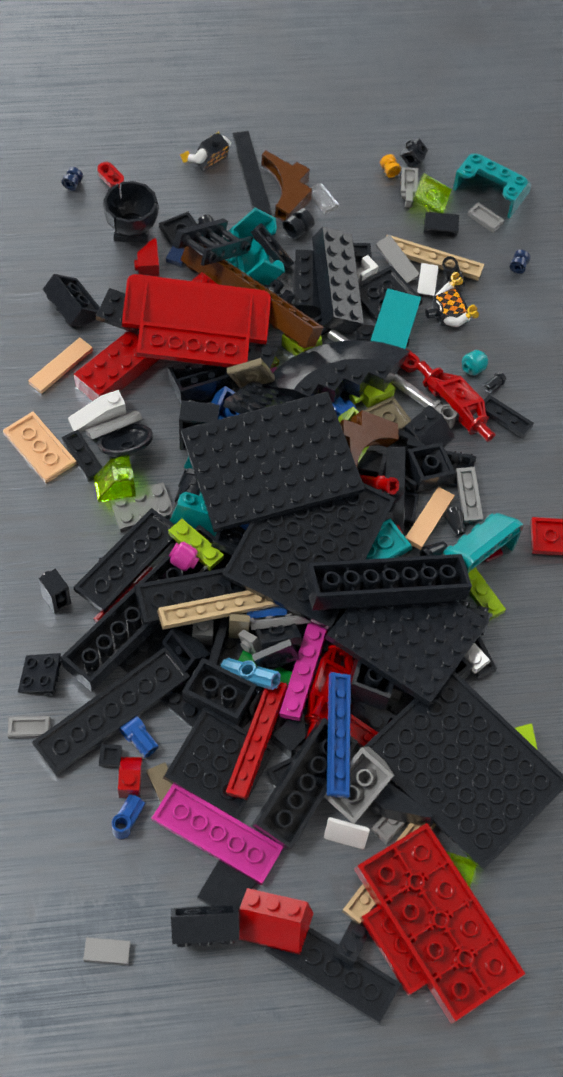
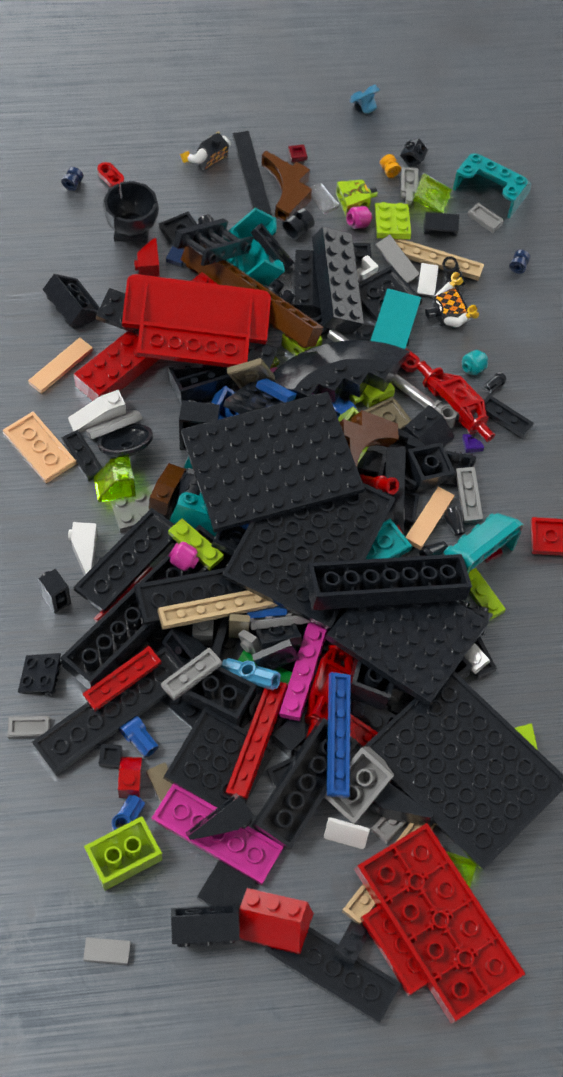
none -> white slope [68,522,97,576]
none -> red plate [82,646,162,712]
none -> lime slope [84,816,163,891]
none -> reddish brown slope [149,463,186,515]
none -> light grey tile [161,647,222,701]
none -> black slope [186,793,255,840]
none -> blue tile [256,378,297,403]
none -> dark red plate [288,144,308,163]
none -> lime torso [336,180,378,216]
none -> dark pink head [346,206,372,229]
none -> dark azure plate [349,84,380,114]
none -> lime plate [374,202,411,240]
none -> dark purple tile [462,434,484,453]

